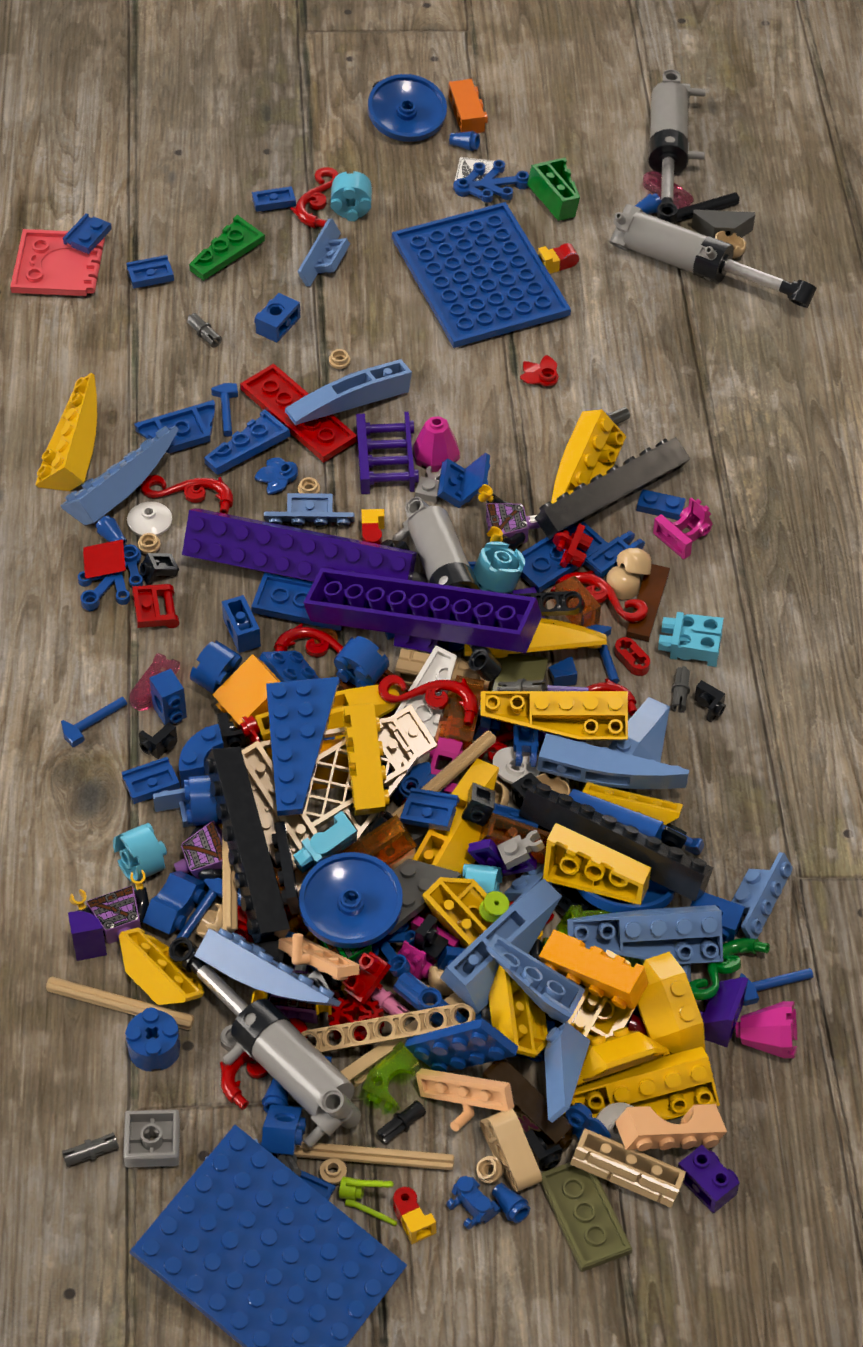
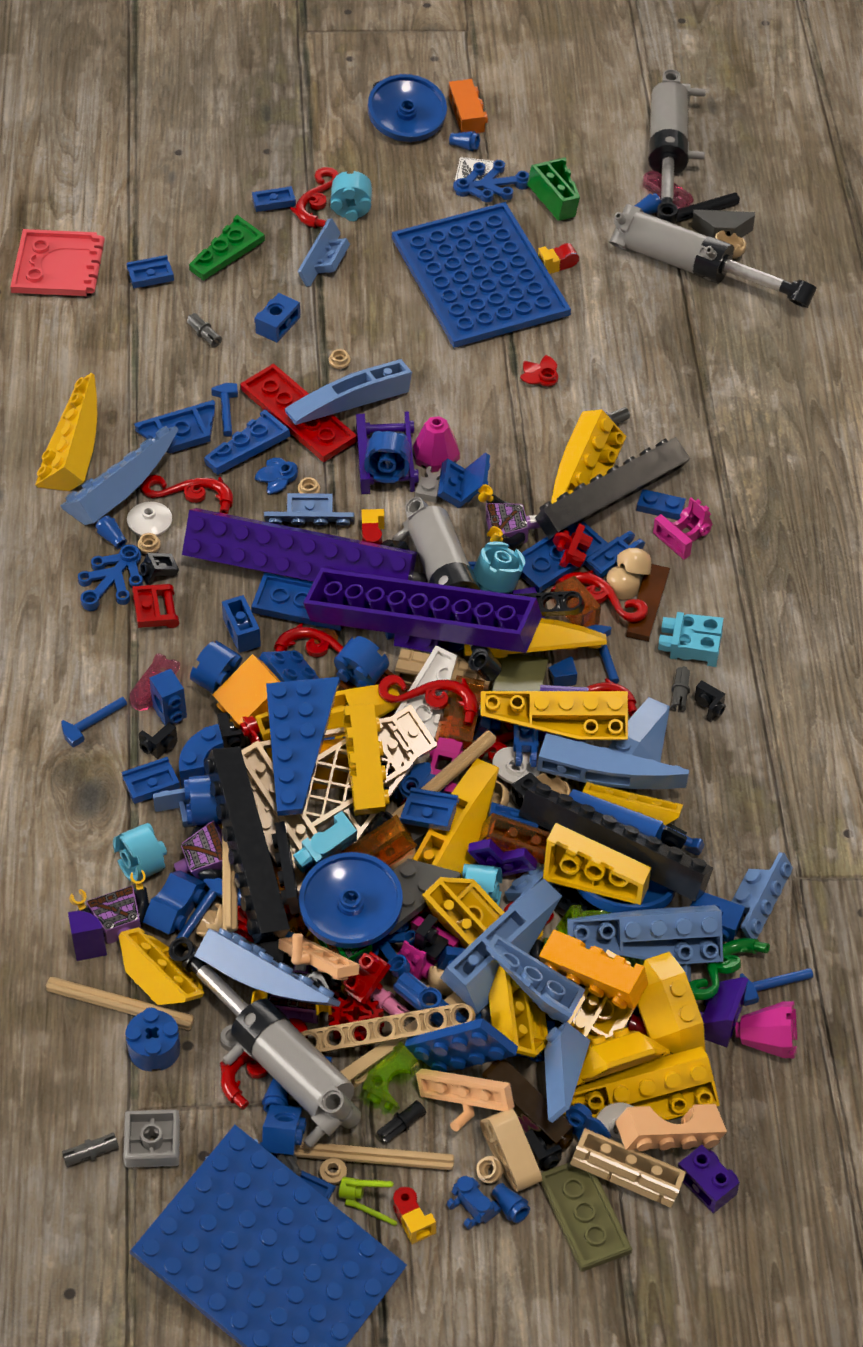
blue plate [63,213,112,254] -> none
red sticker [83,540,126,579] -> none
black bracket [462,782,496,826] -> none
lime wheel [479,891,509,923] -> none
dark grey pin [497,679,548,691] -> none
light grey plate [497,830,545,869] -> none
red beam [614,637,650,676] -> none
none -> blue brick [364,431,411,483]

